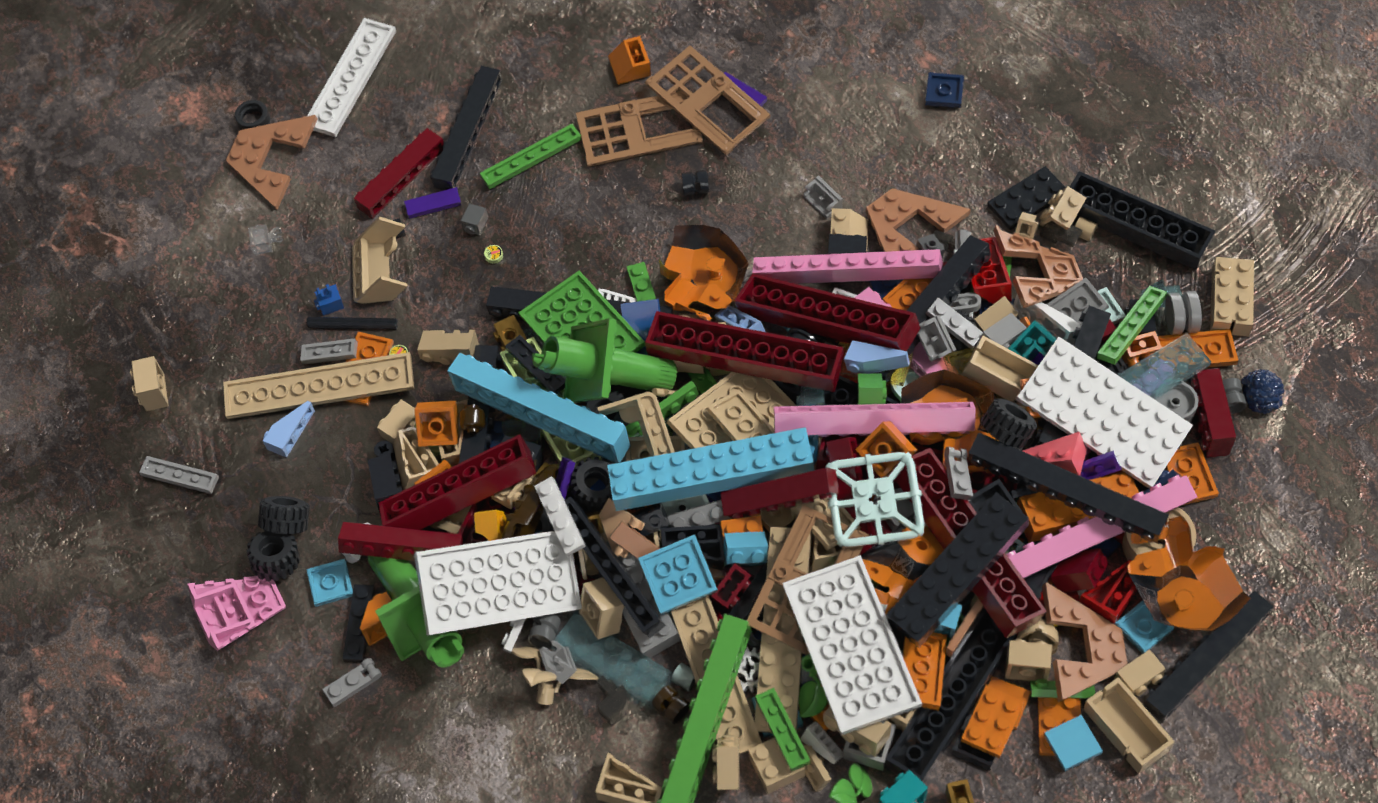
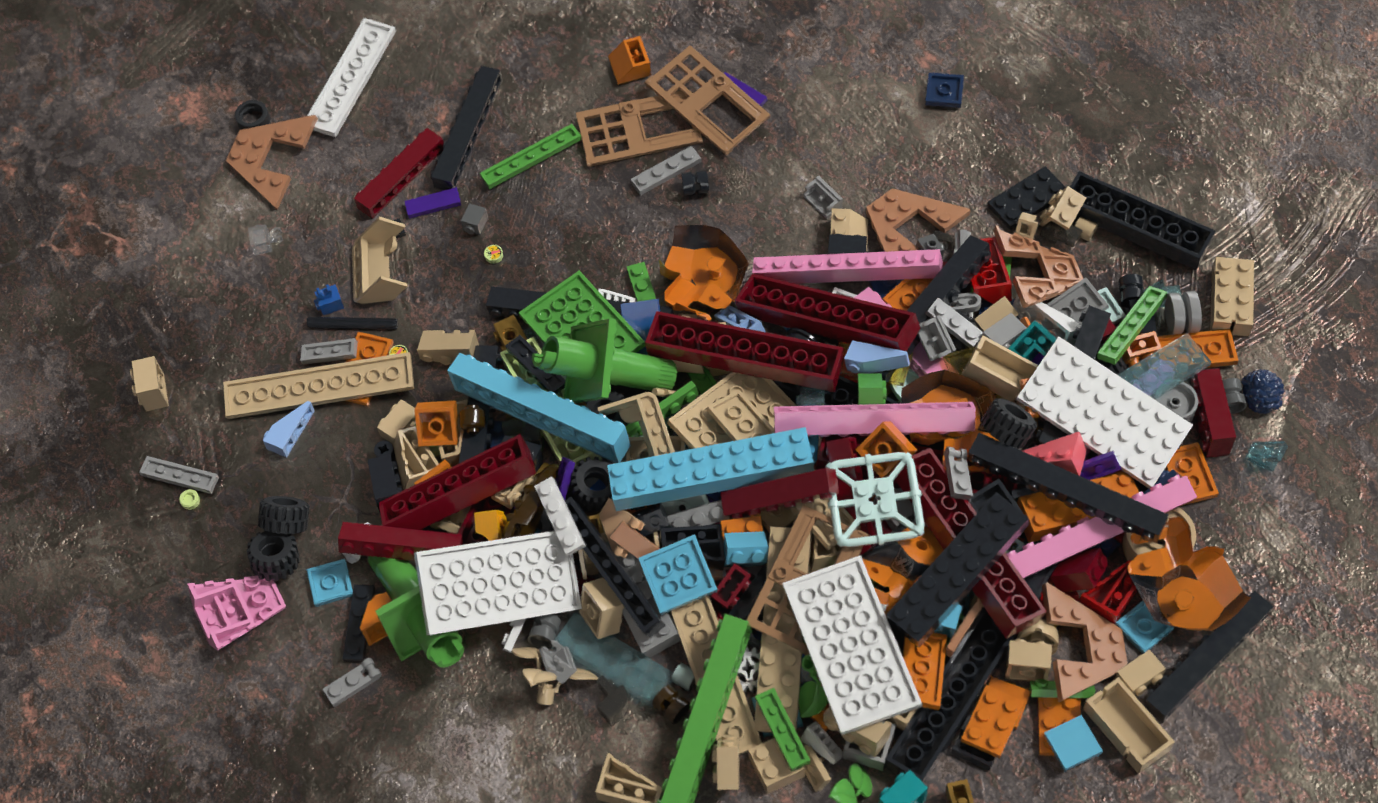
none -> yellowish green tile [179,489,200,510]
none -> light grey plate [631,146,701,195]
none -> black wheel [1118,274,1144,308]
none -> clear light blue slope [1245,441,1288,471]

